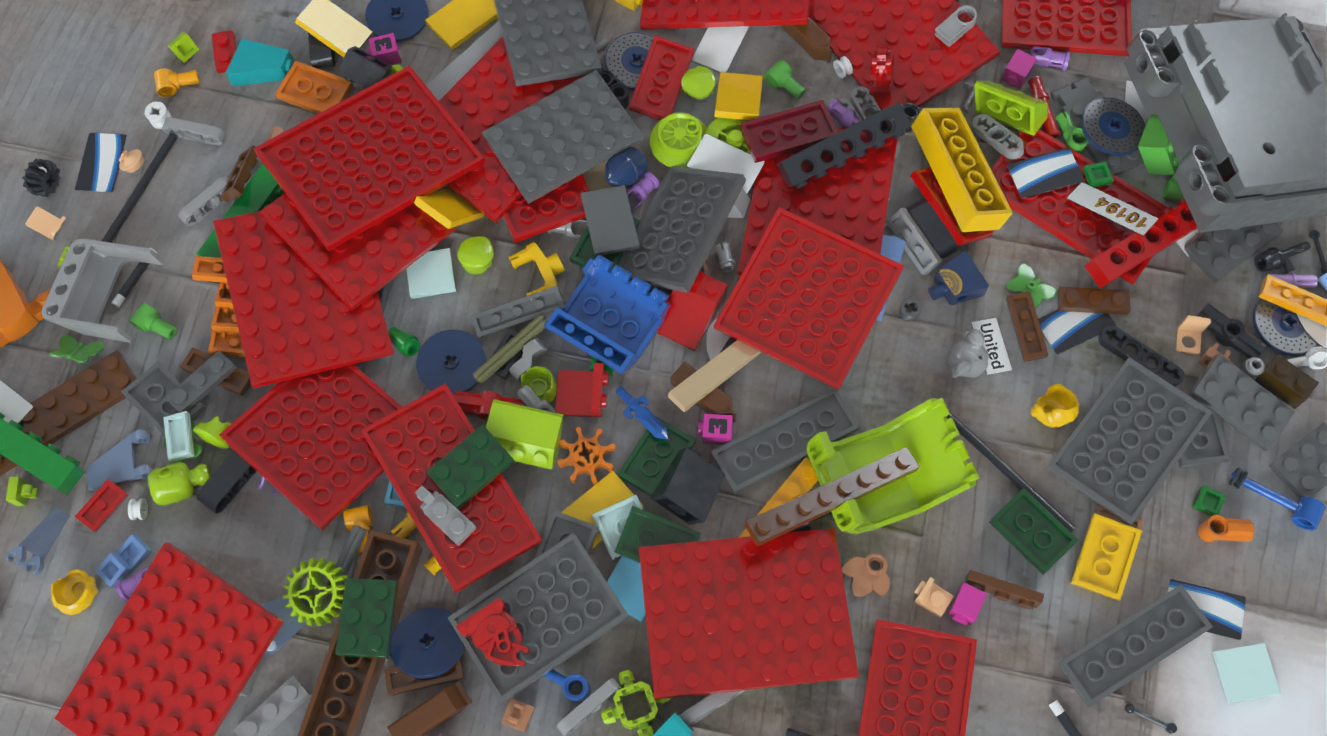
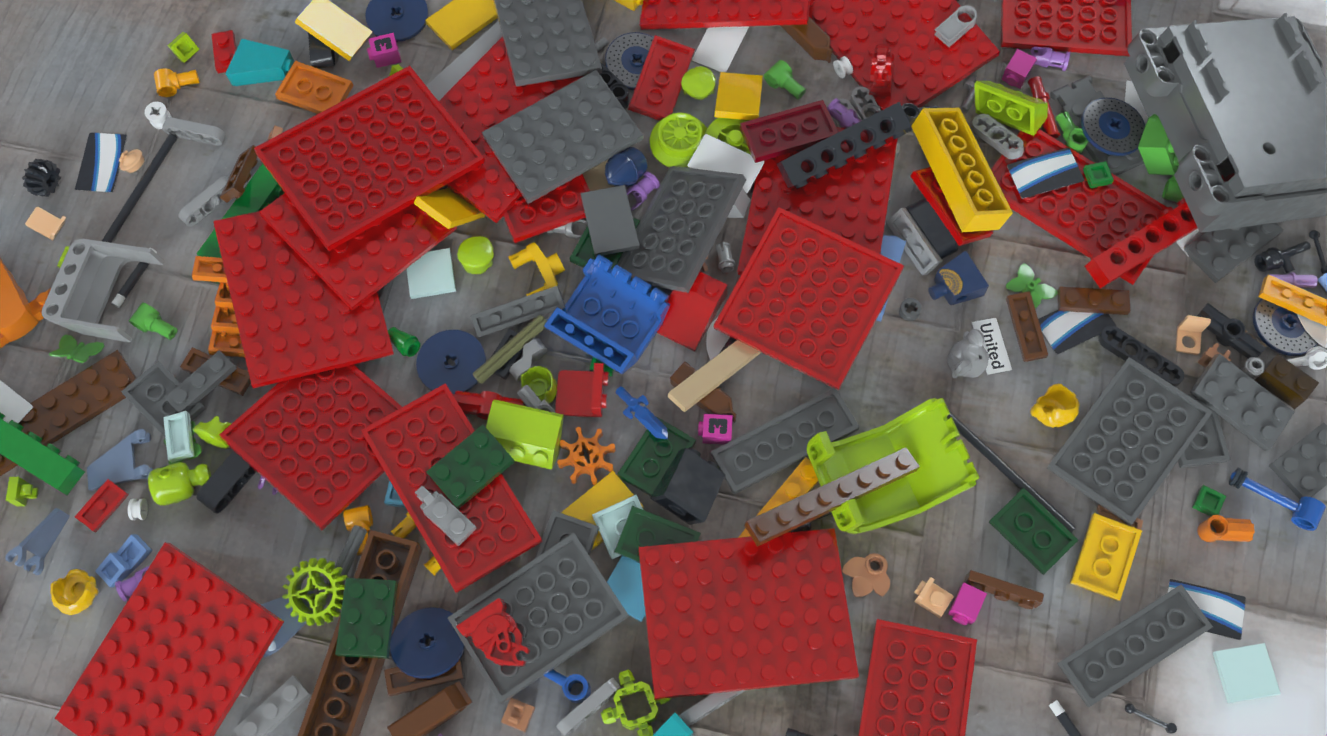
black brick [338,46,392,89] -> none
white sticker [1067,182,1159,235] -> none

